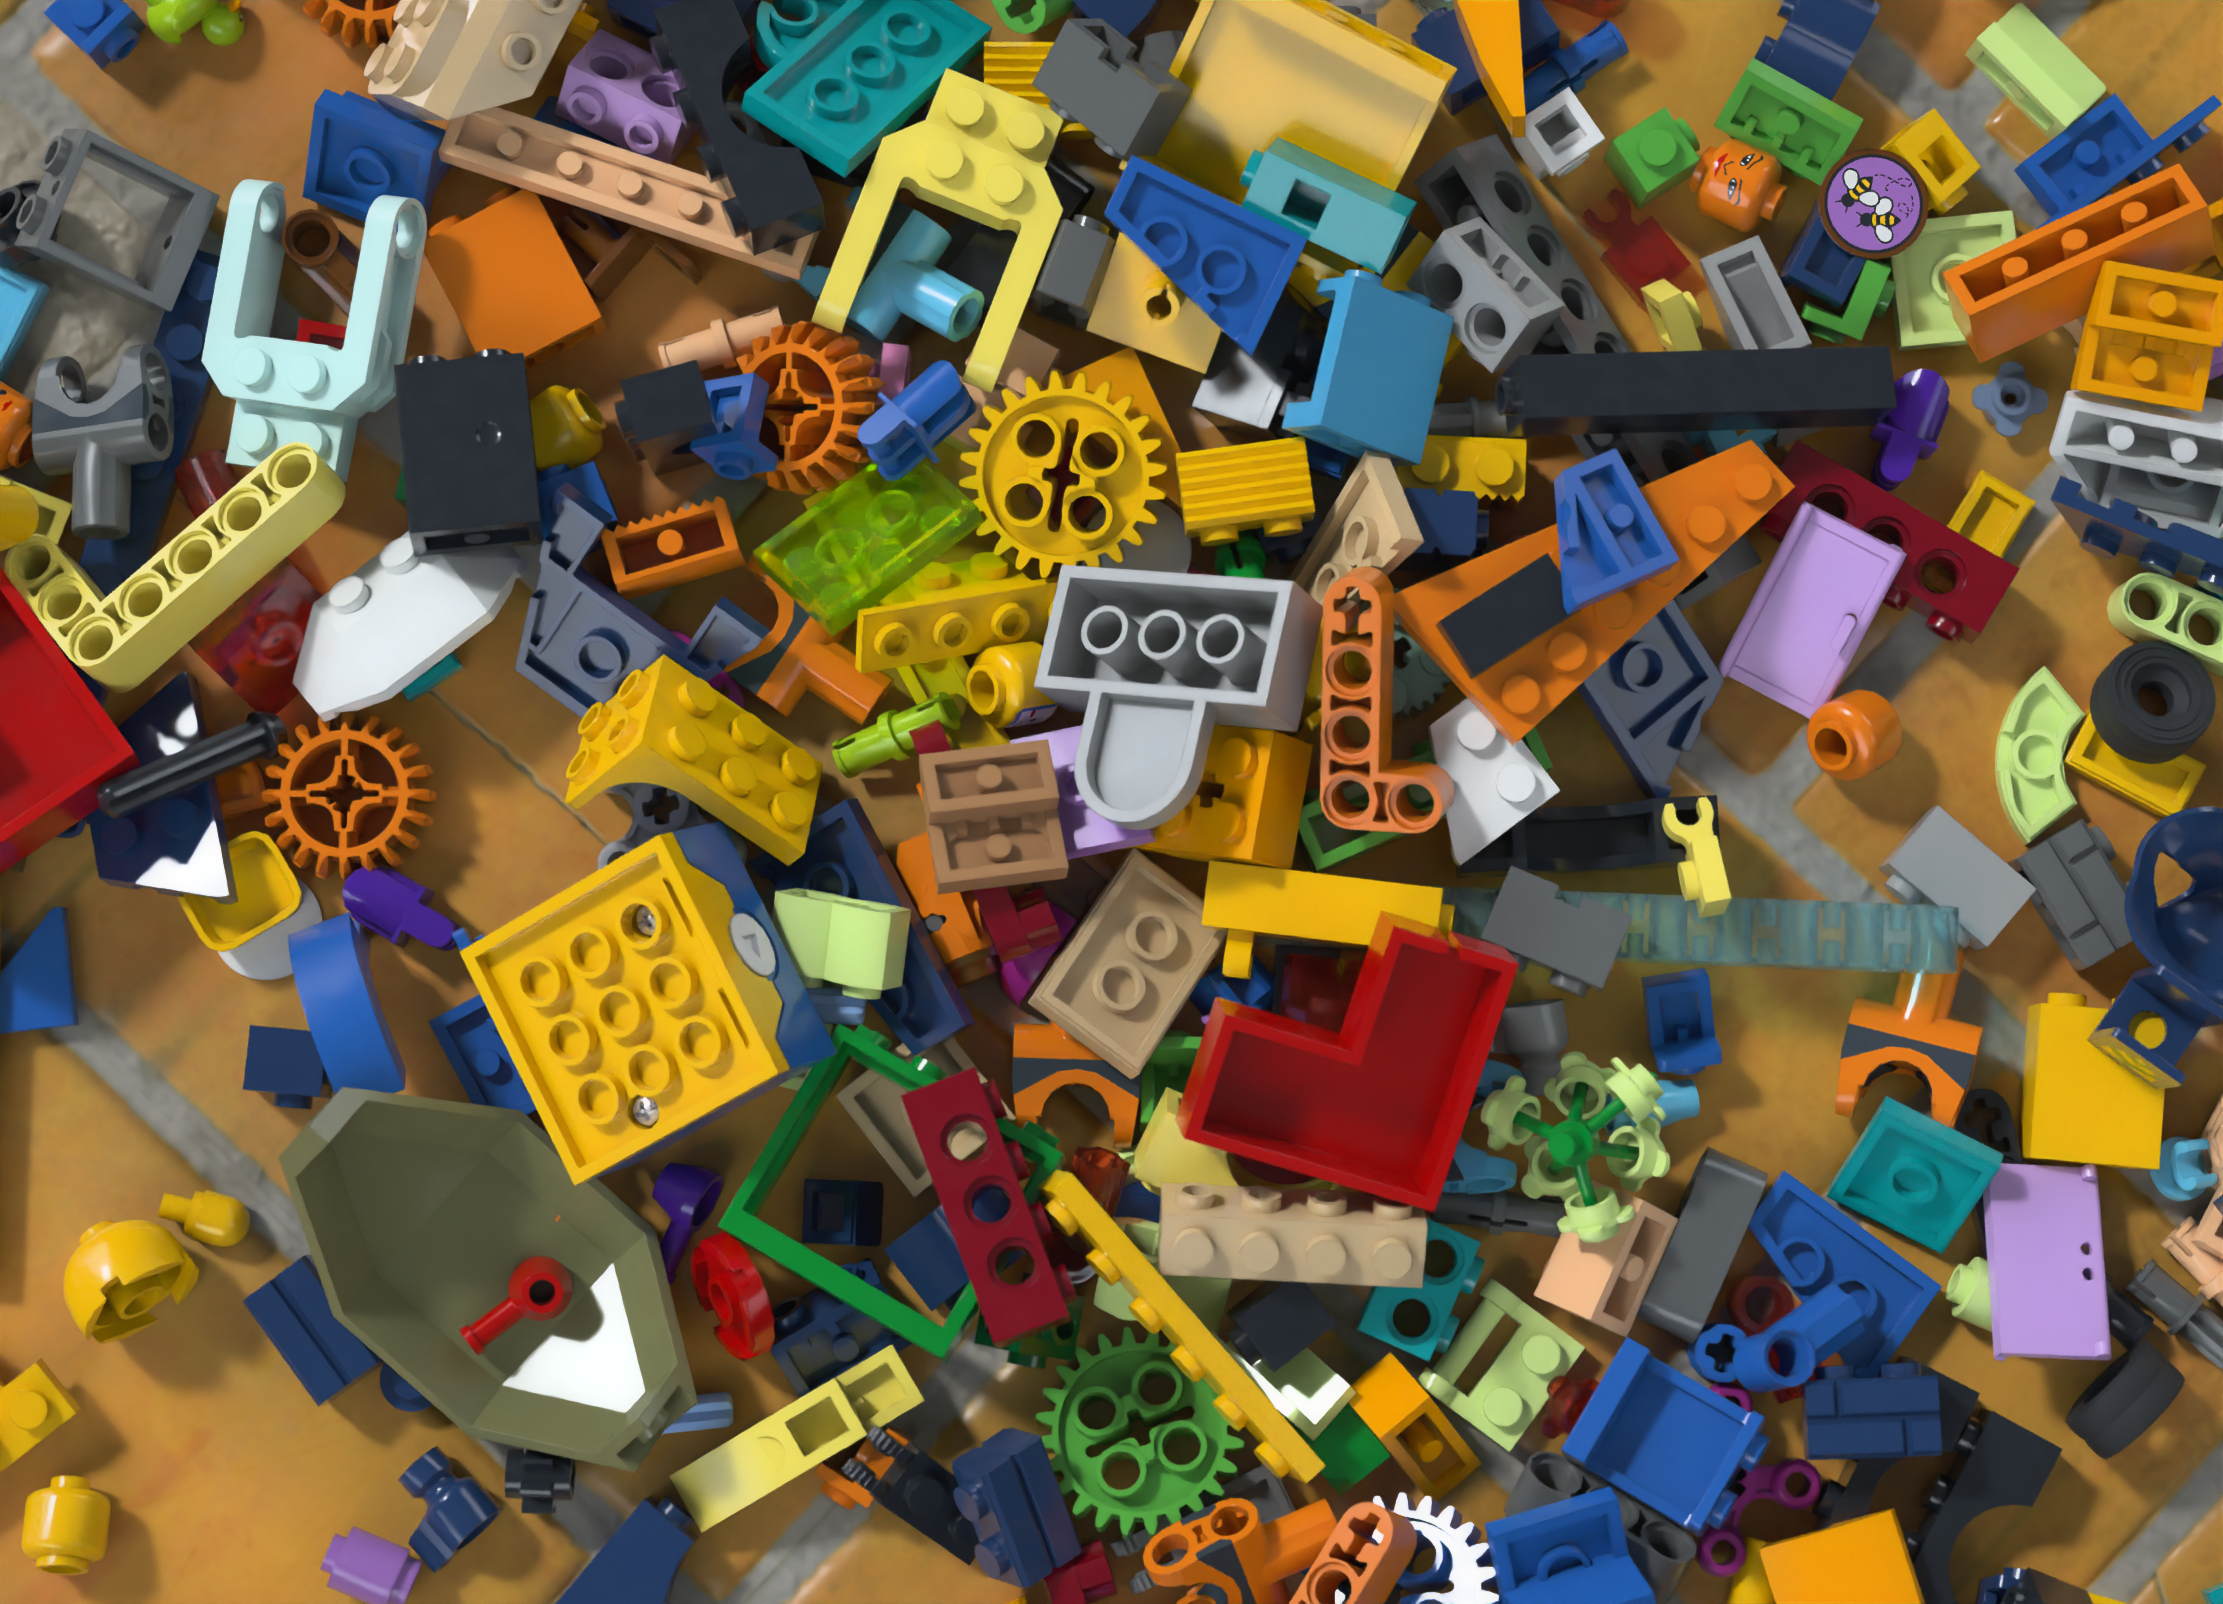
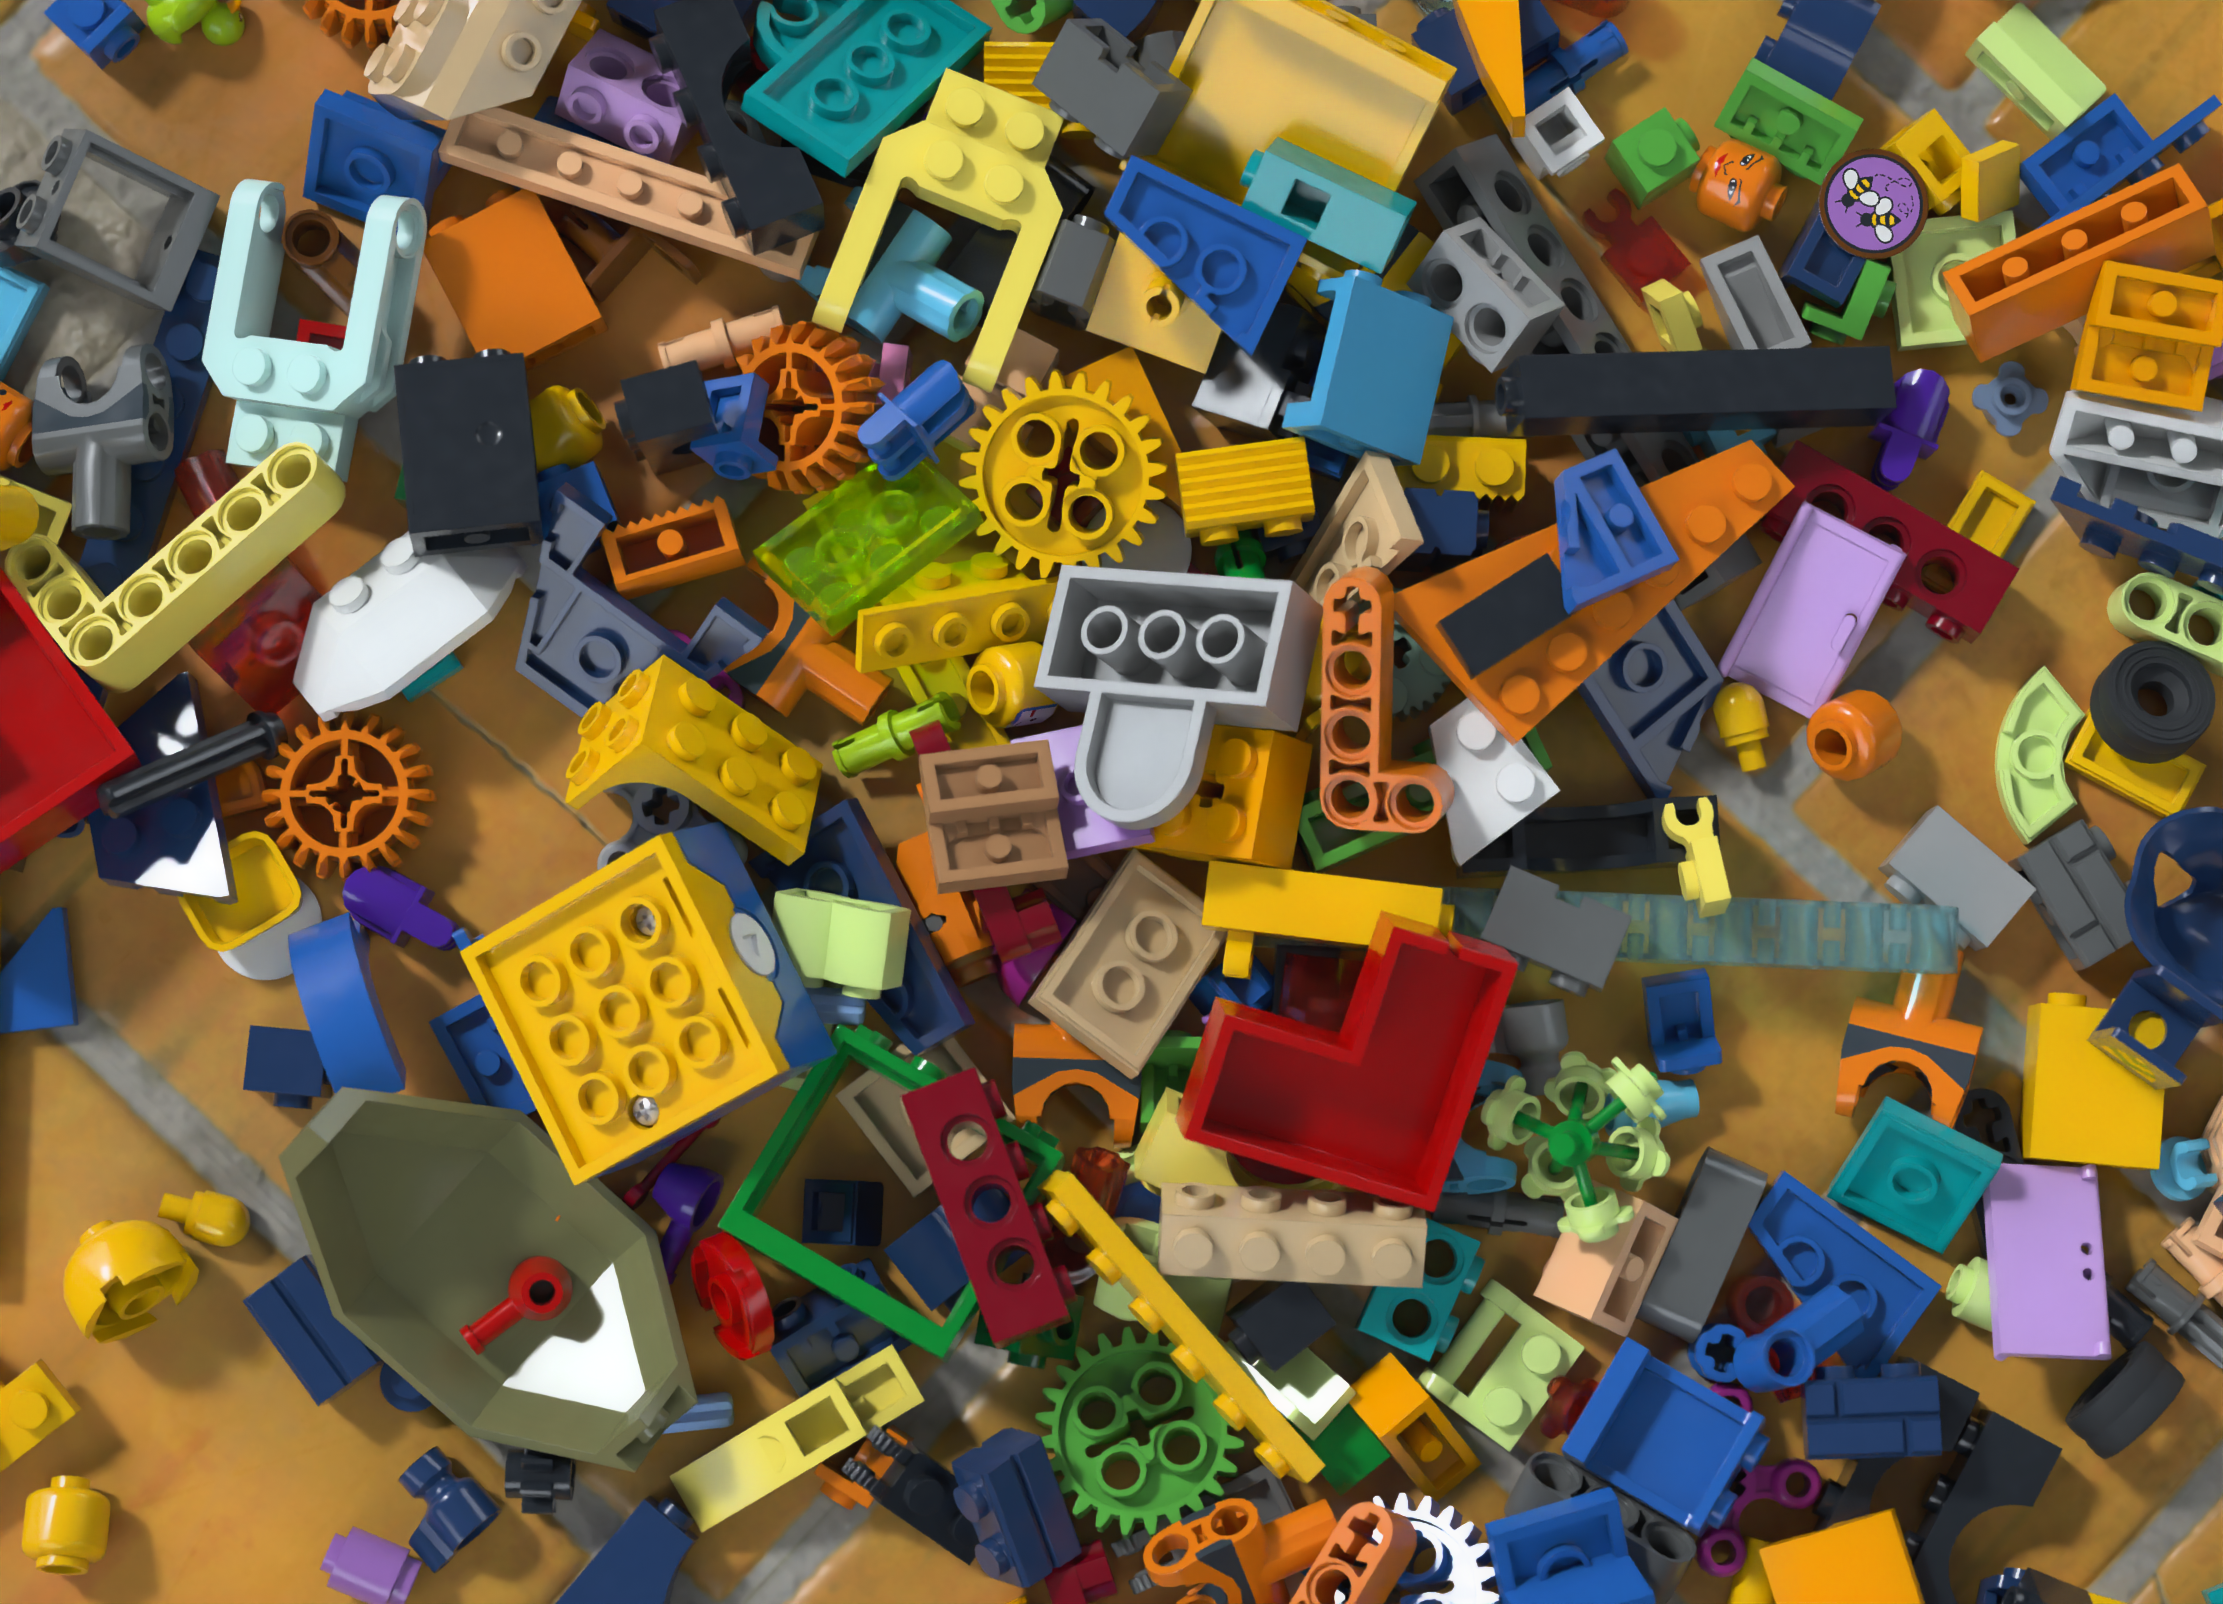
none -> dark red hinge [622,1118,721,1211]
none -> yellow cylinder [1713,682,1770,773]
none -> yellow tile [1961,140,2020,222]

